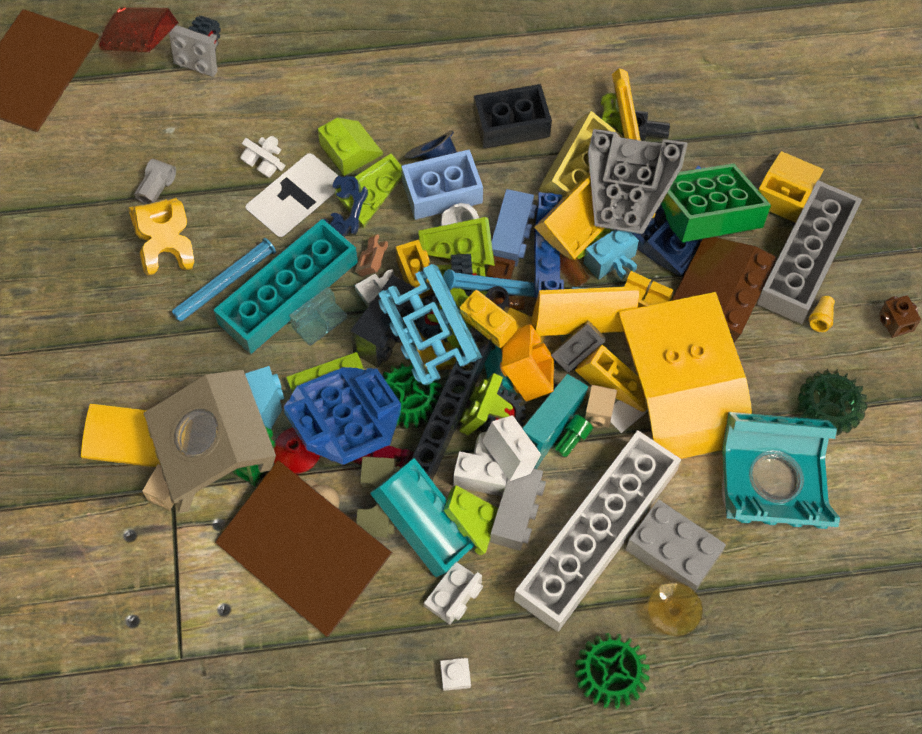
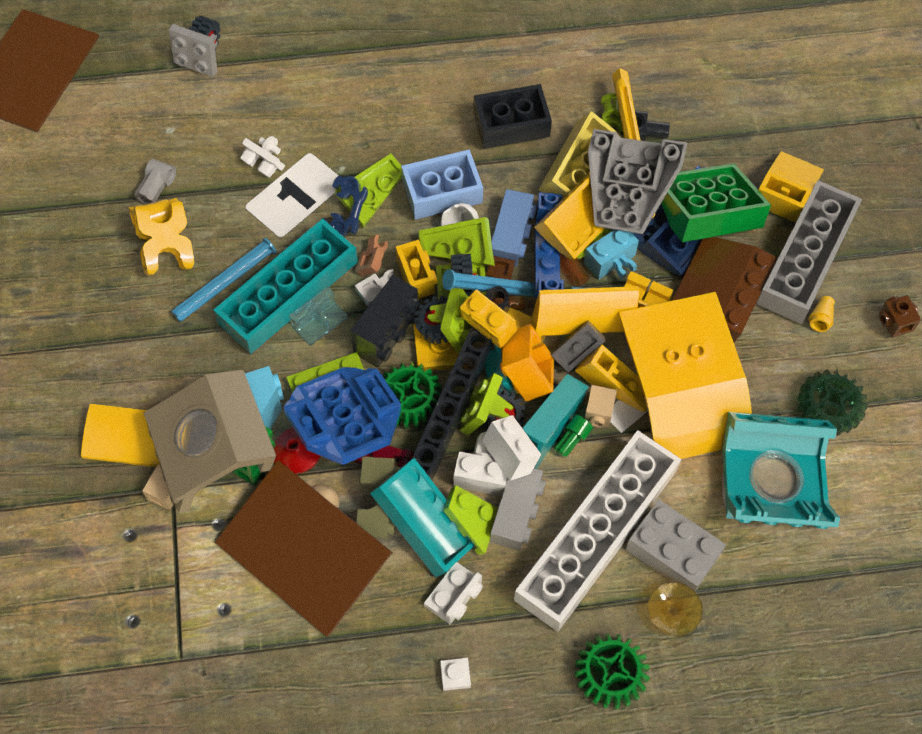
clear red slope [99,7,179,53] -> none
lime slope [318,118,383,176] -> none
medium azure fence [378,264,482,385] -> none
dark blue piece [405,130,457,160] -> none

